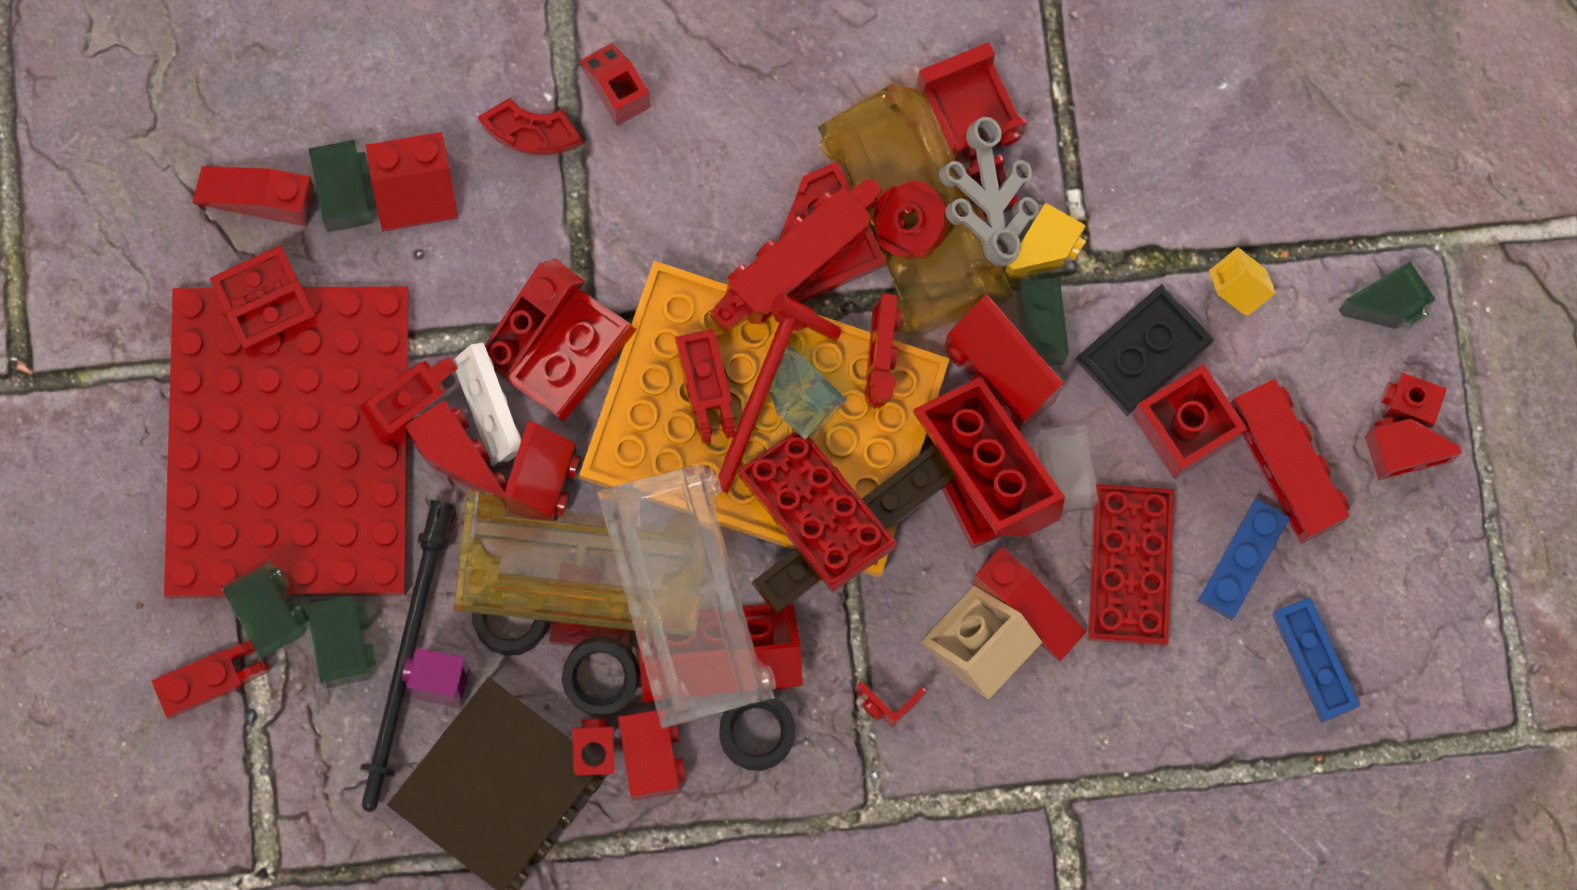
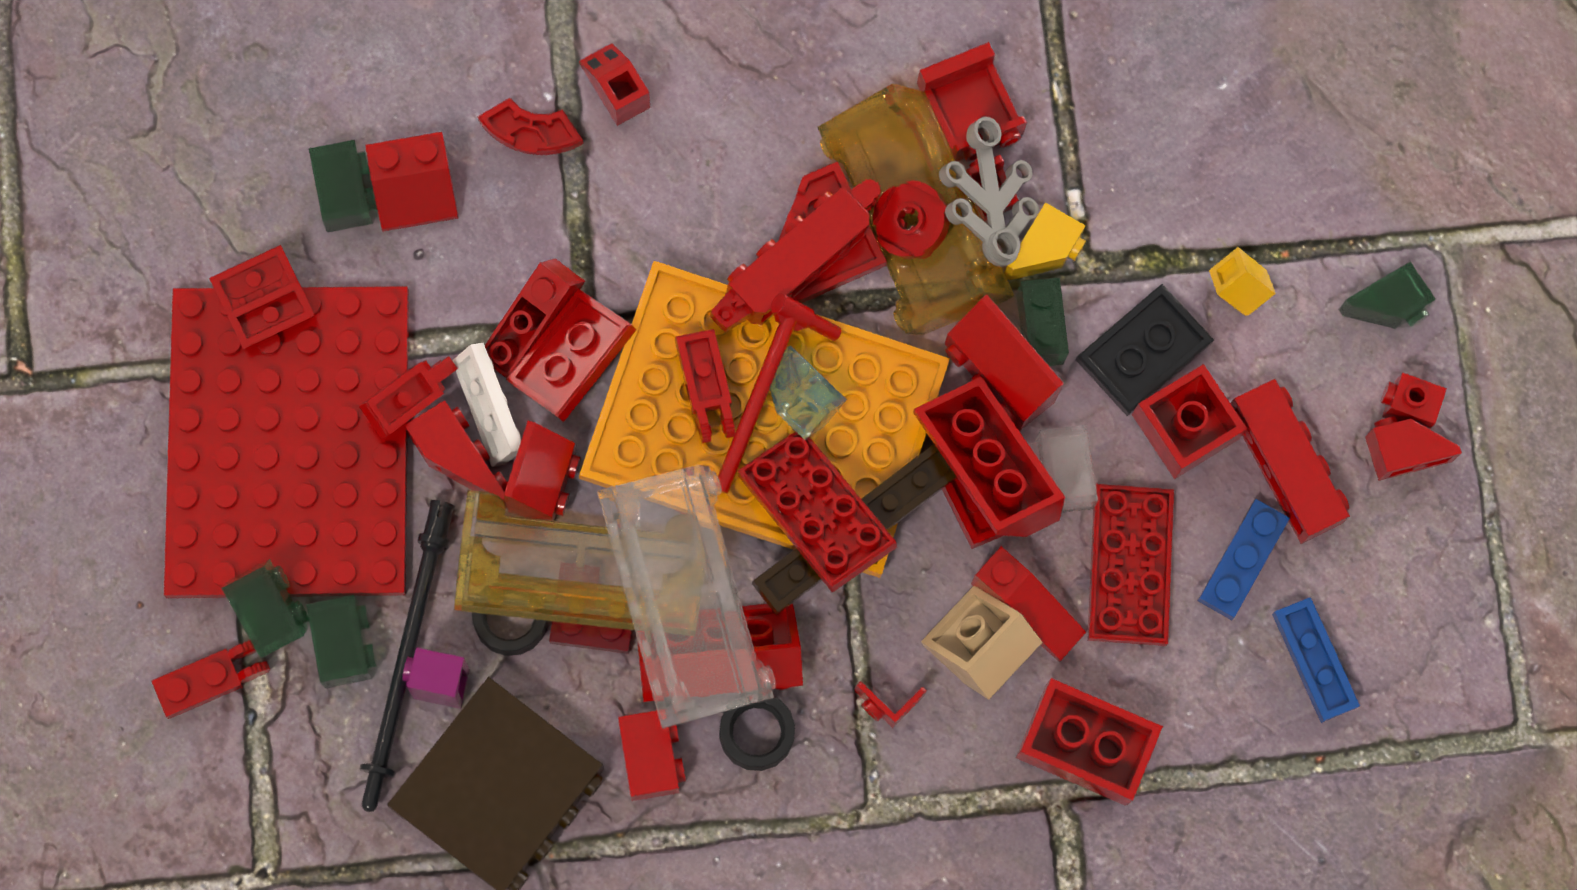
red slope [193,166,315,227] -> none
black tyre [561,636,640,716] -> none
red bracket [572,718,615,776] -> none
red hinge [864,293,902,409] -> none
none -> red brick [1016,678,1163,806]

